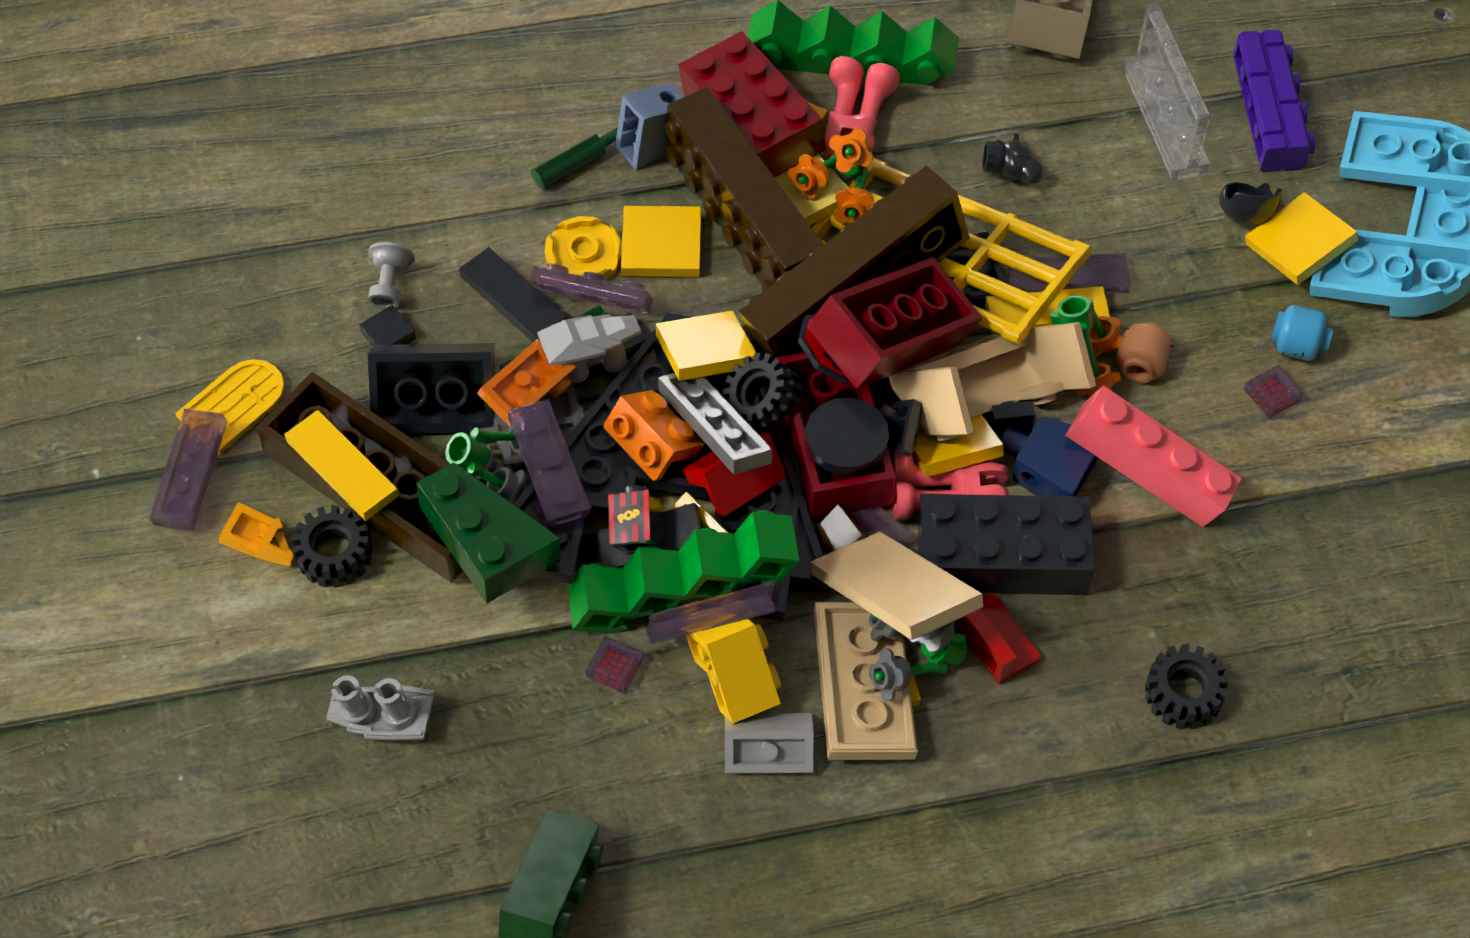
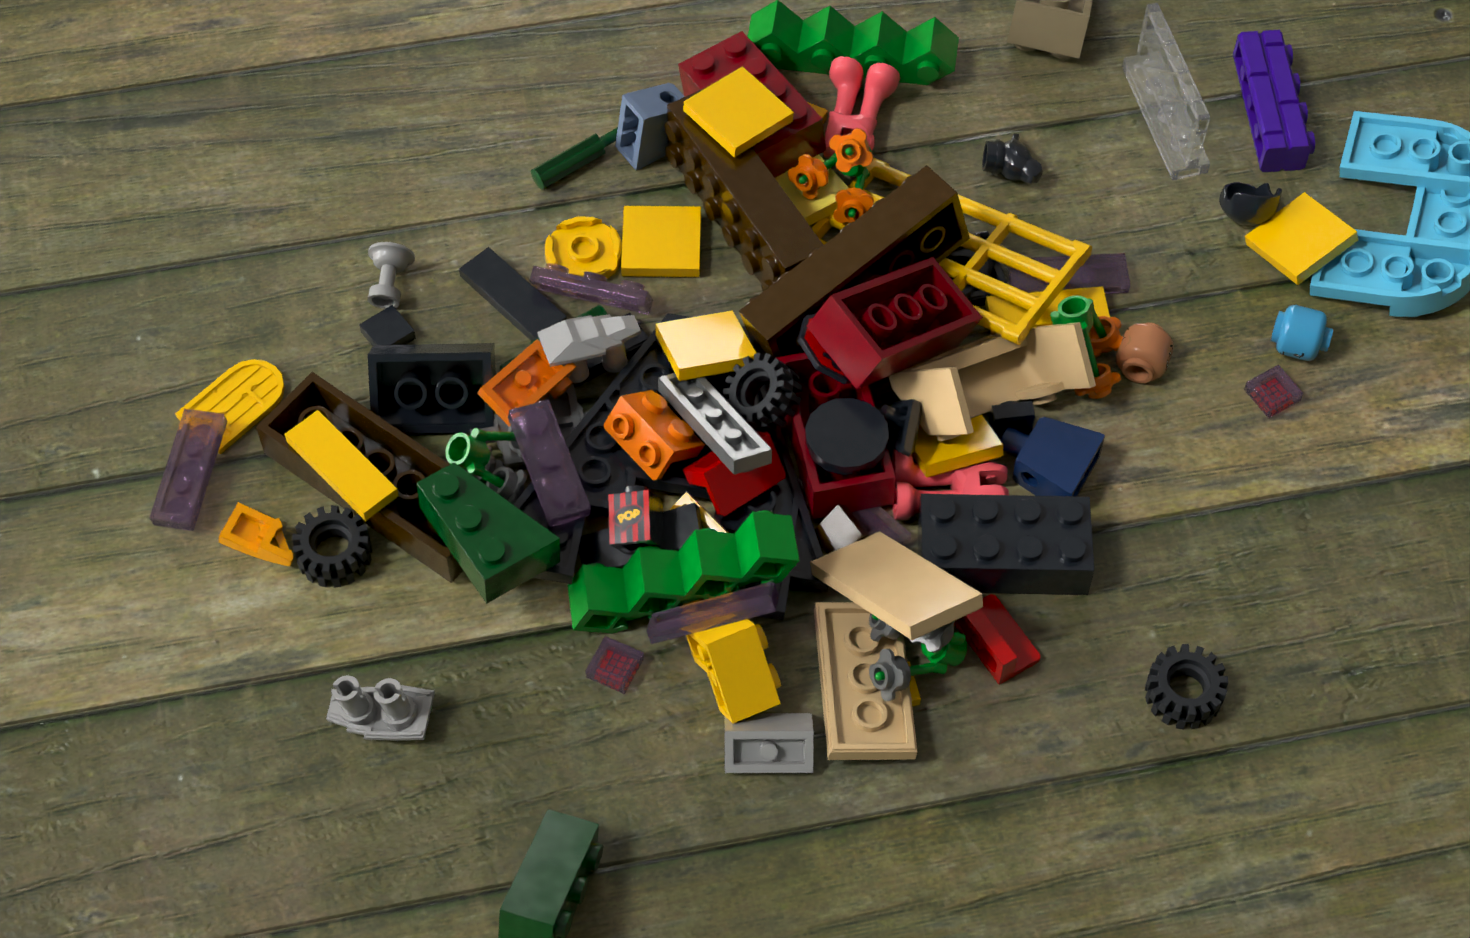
coral brick [1065,386,1242,527] -> none
none -> yellow tile [683,66,794,157]

